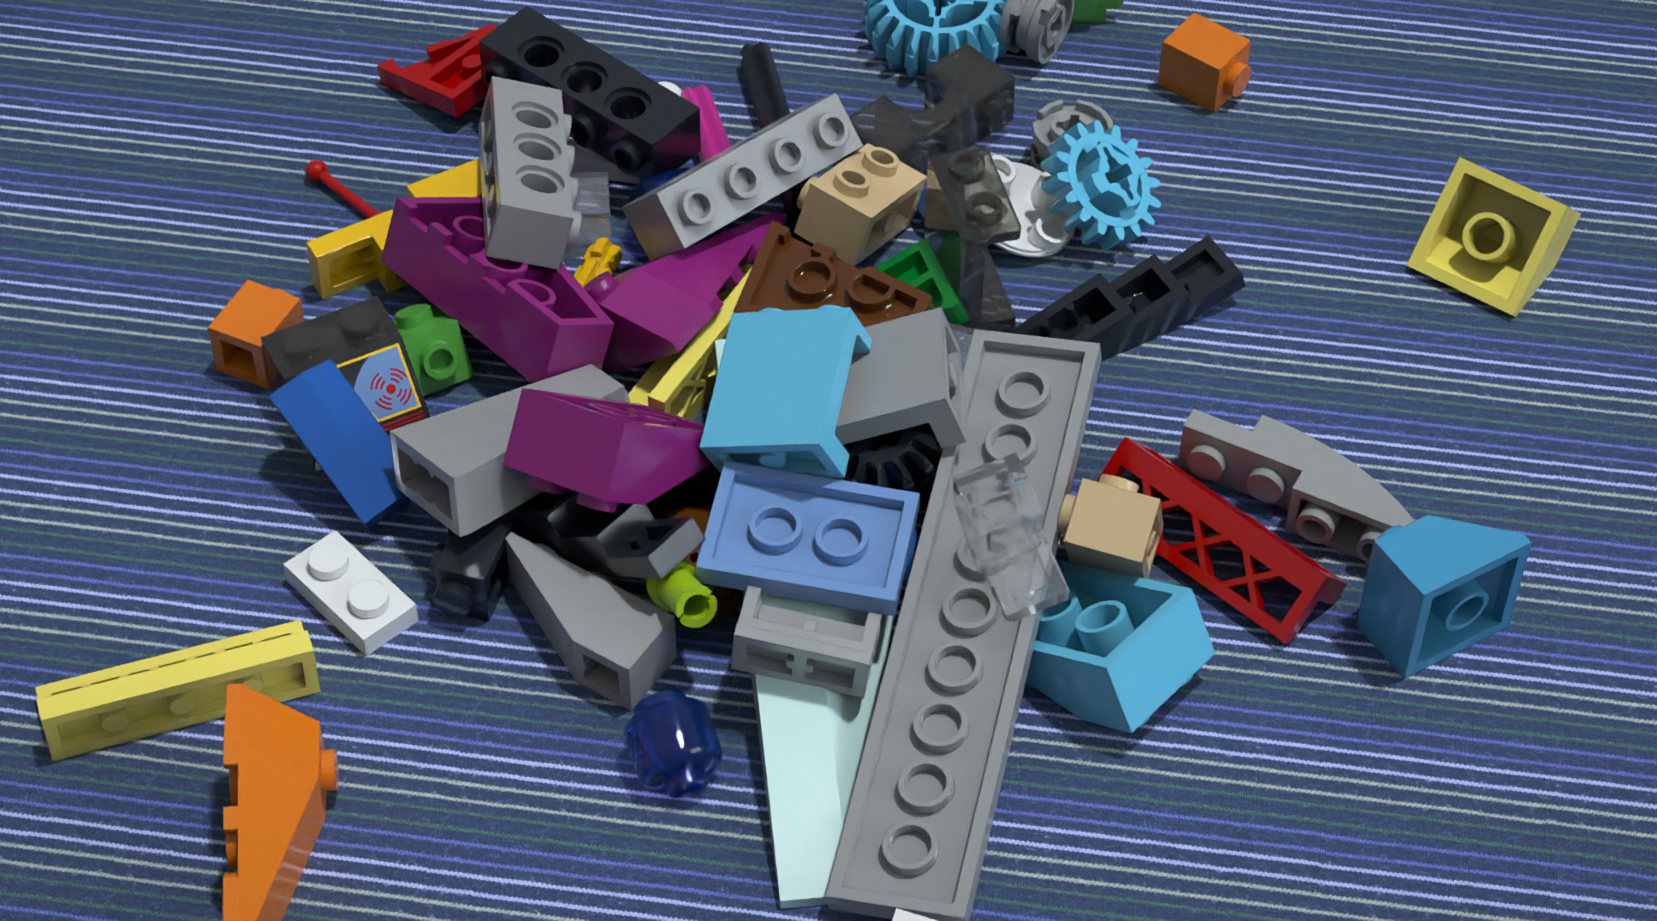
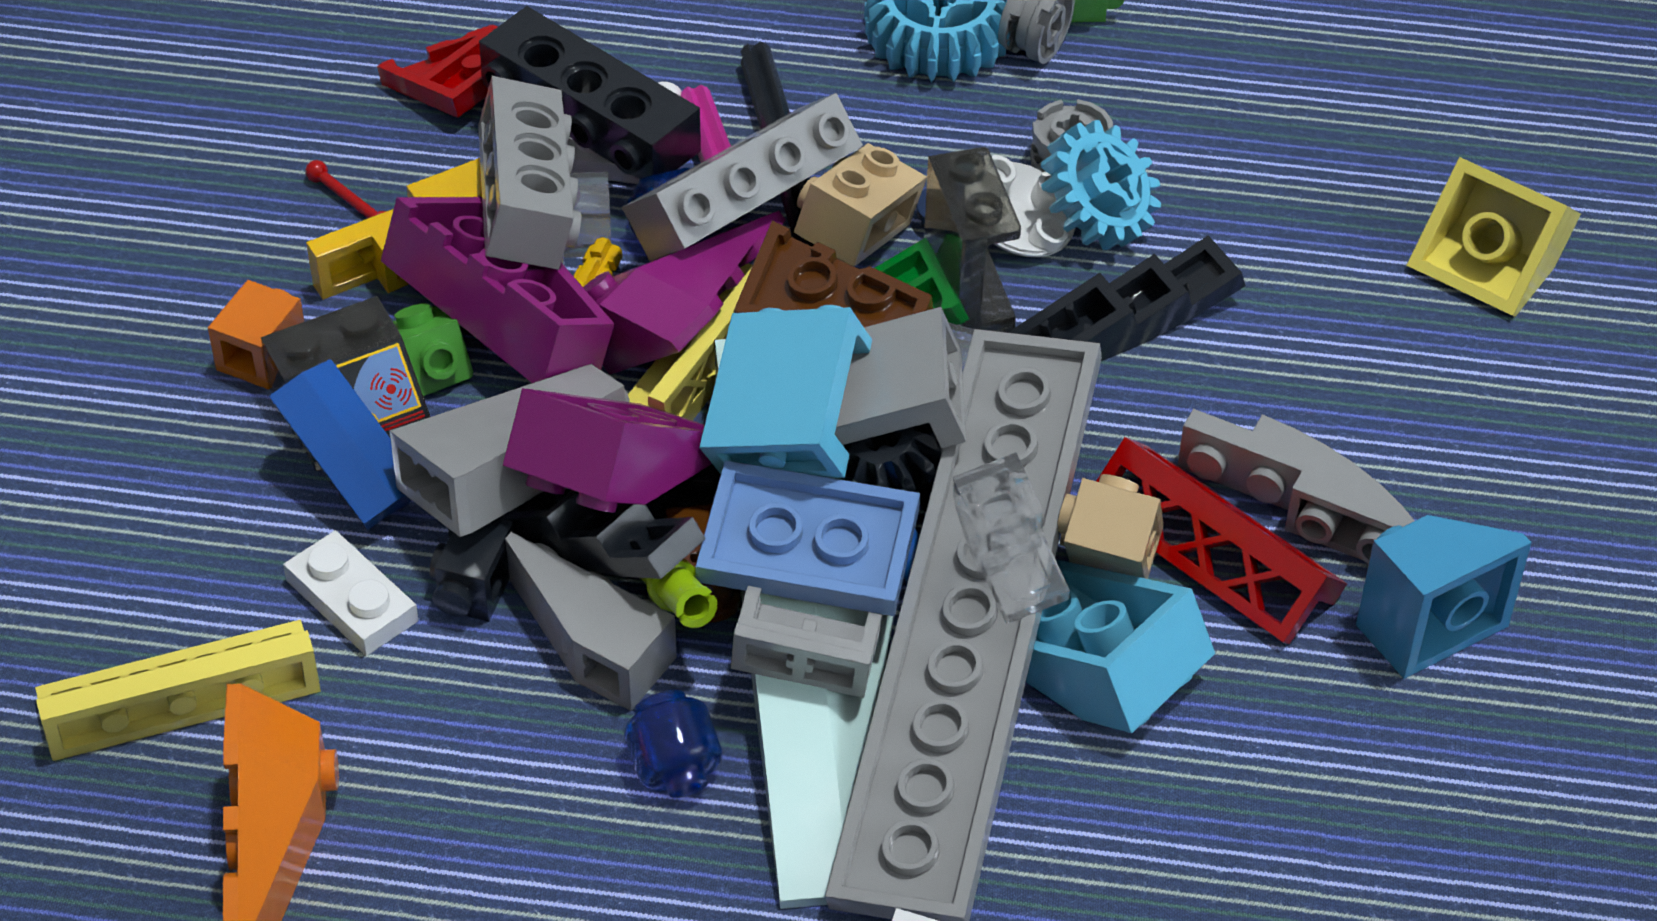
clear smoke arch [846,43,1016,176] -> none
orange brick [1157,12,1252,113] -> none

